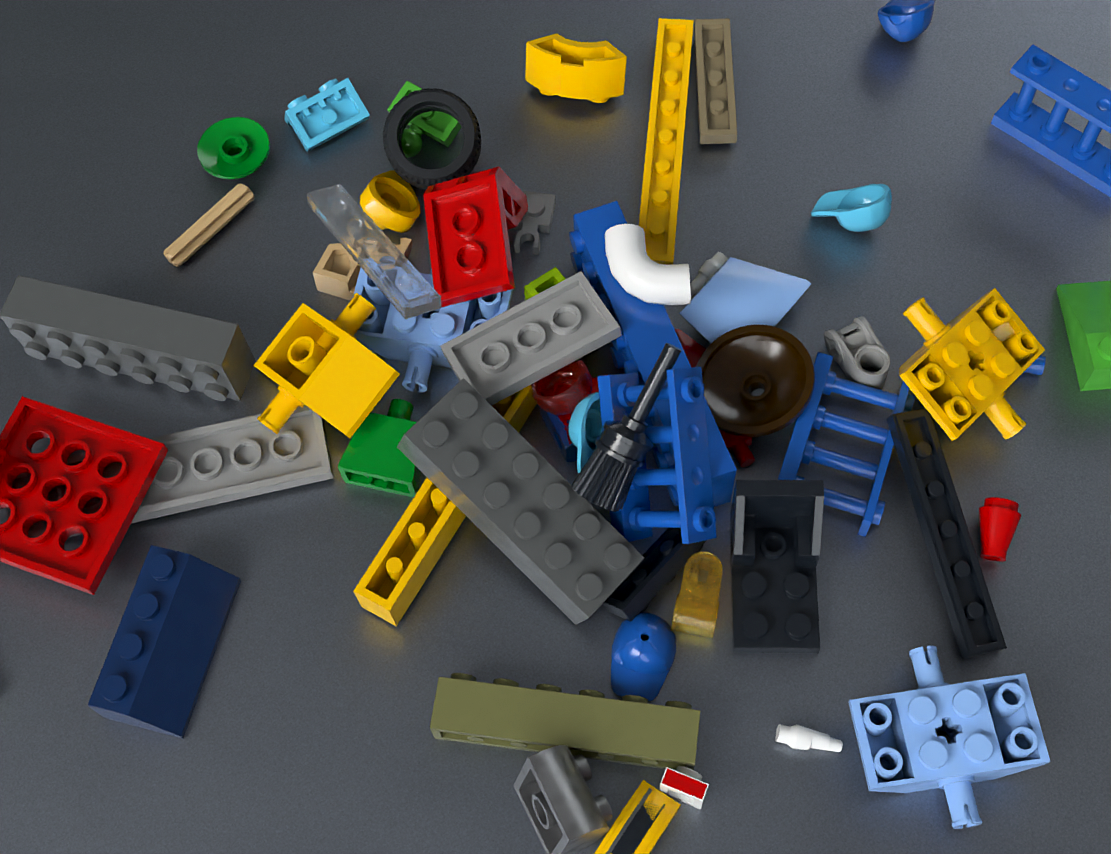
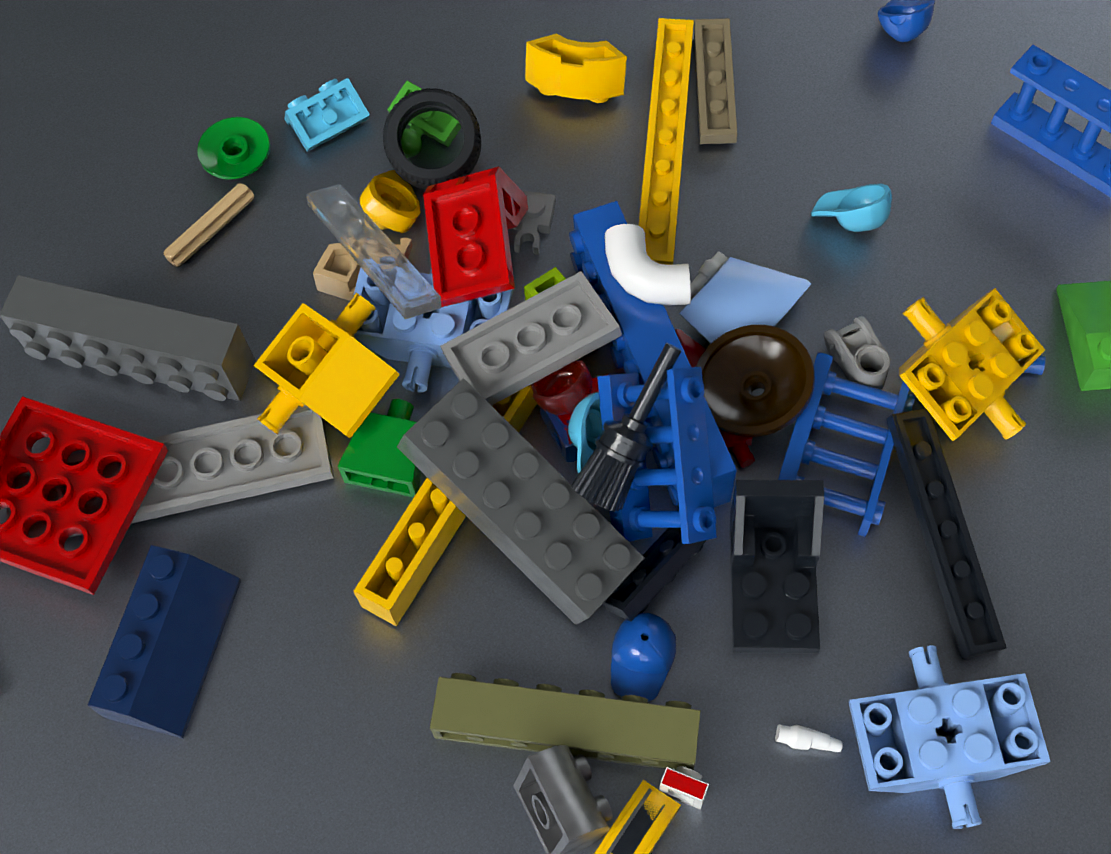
clear yellow piece [671,552,723,639] -> none
red cone [979,497,1022,562] -> none

